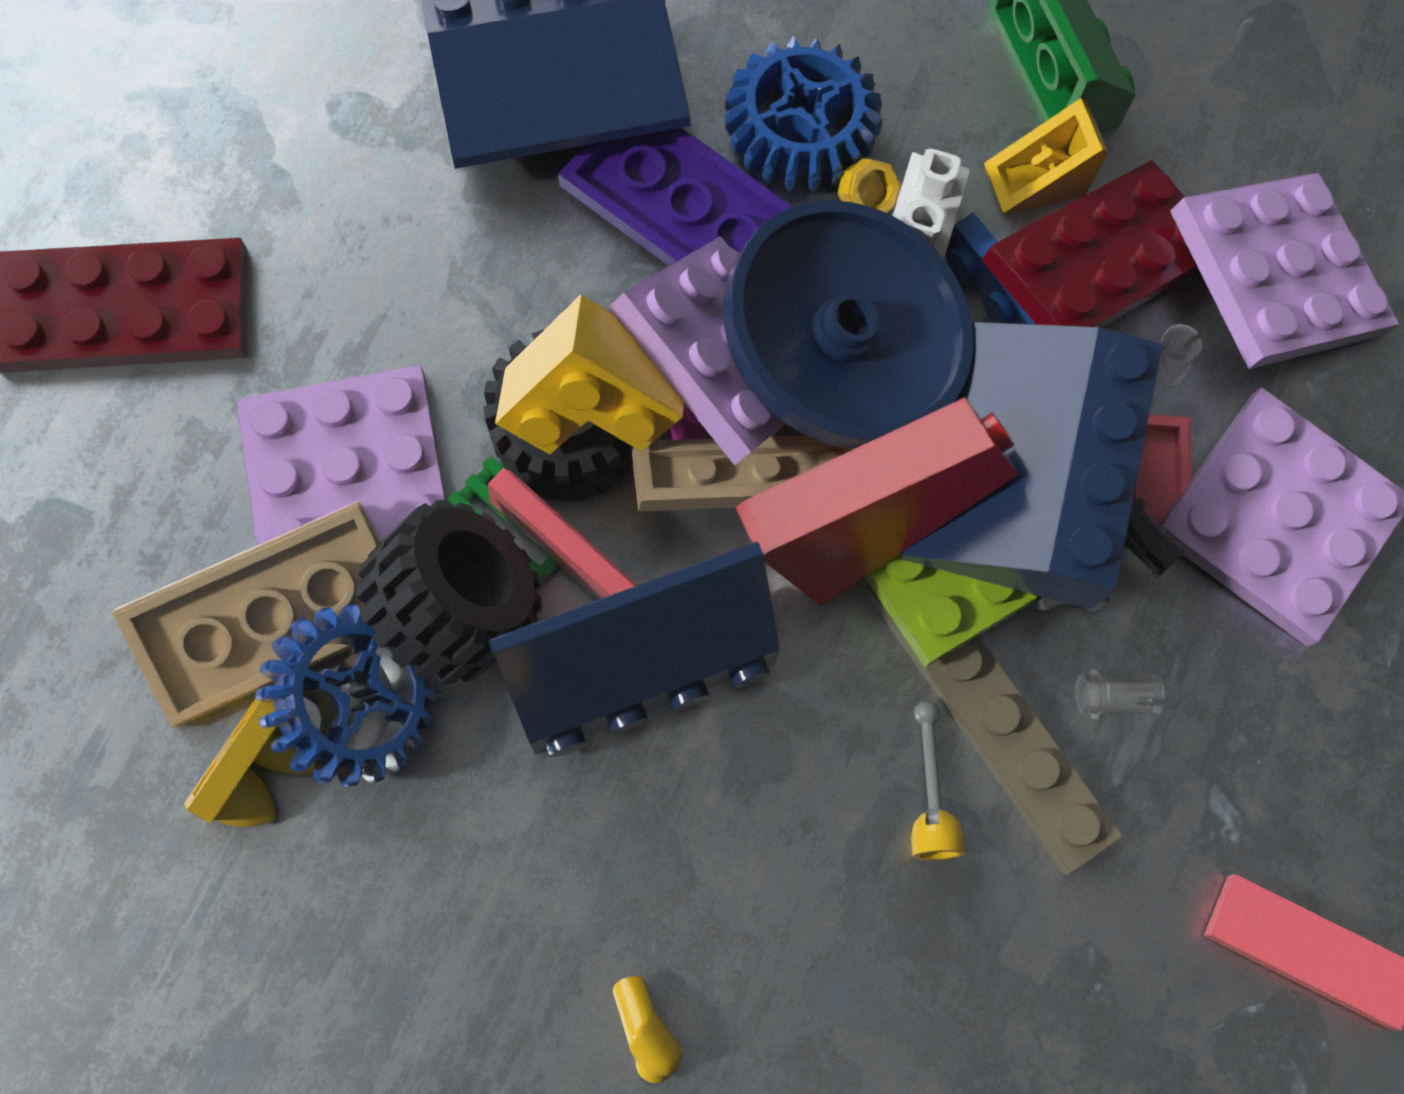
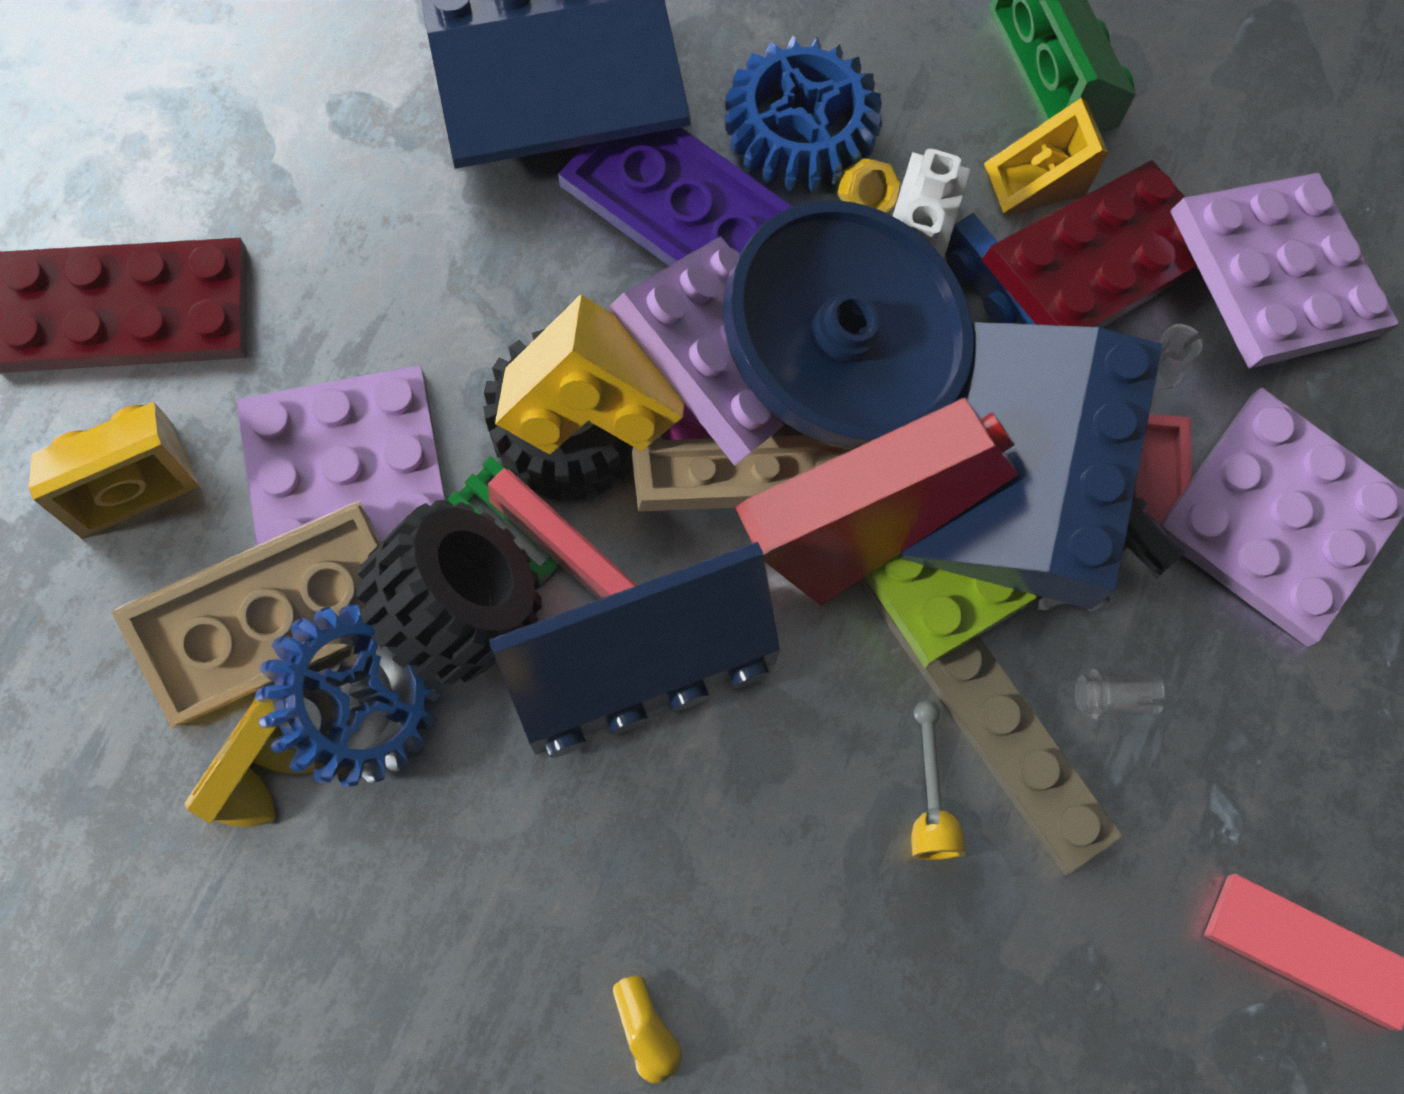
none -> yellow slope [29,401,200,539]

